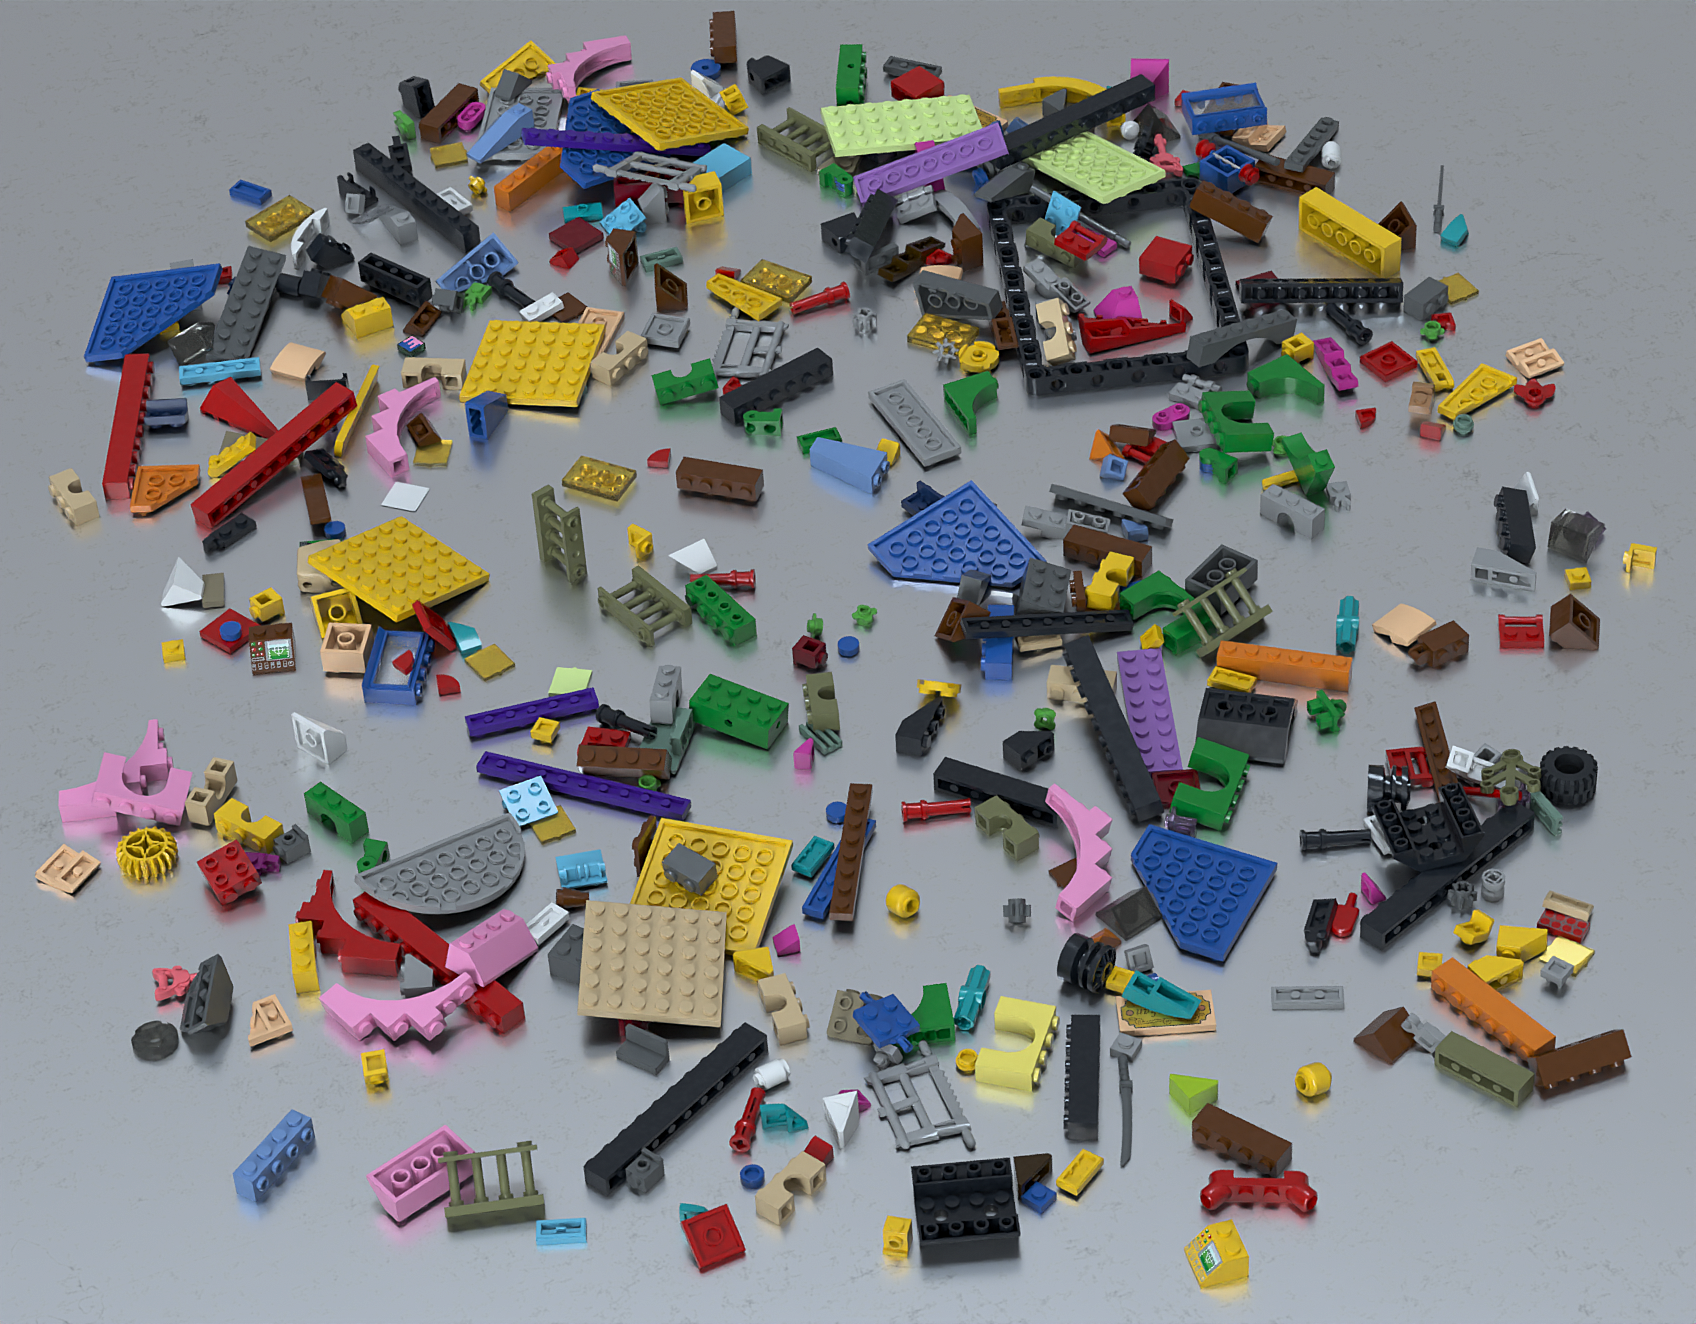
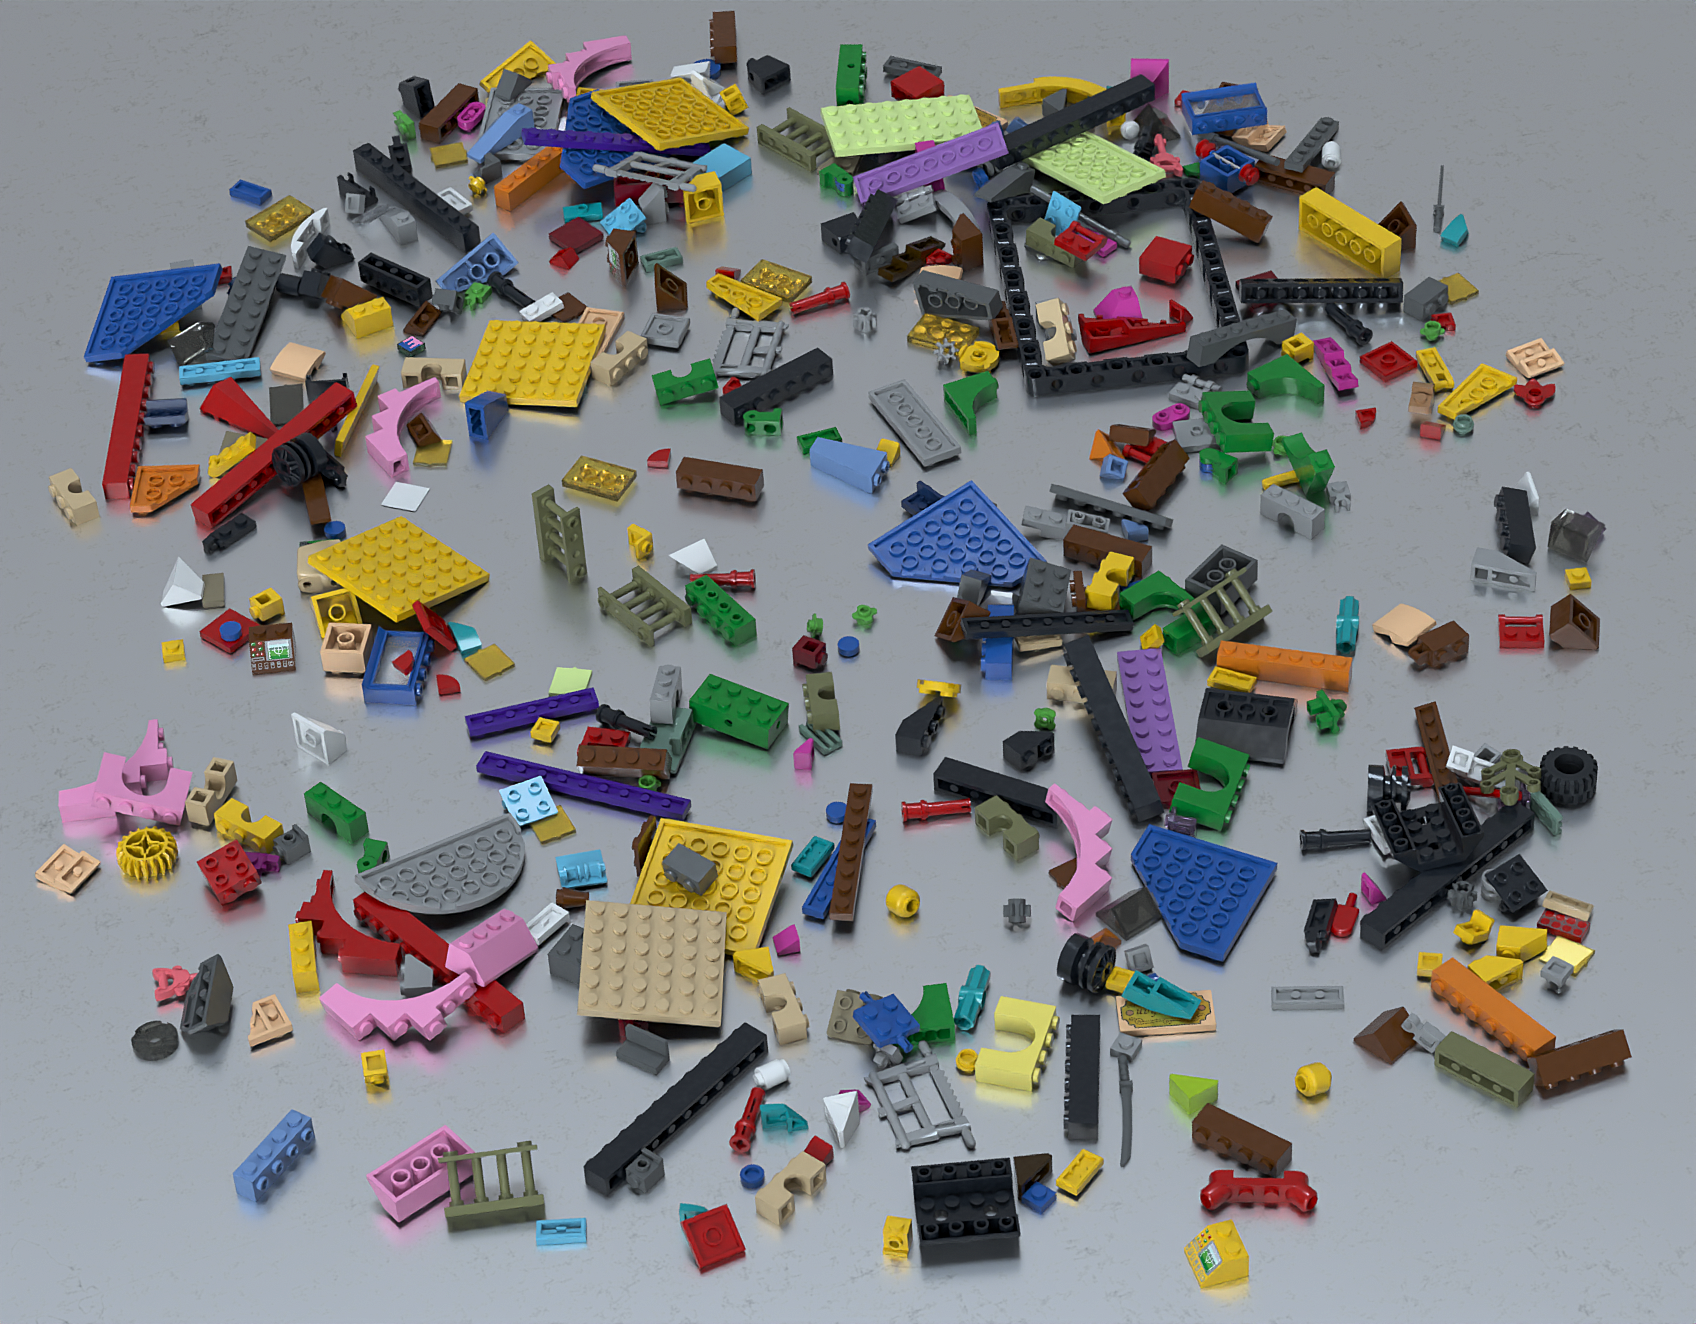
light grey slope [1023,258,1091,313] -> none
yellow bracket [1623,543,1657,573] -> none
none -> clear smoke piece [269,384,304,427]
none -> black wheel [272,432,327,486]
none -> dark grey panel [473,153,502,184]
none -> white slope [671,61,710,82]
none -> black hinge [1485,854,1548,913]

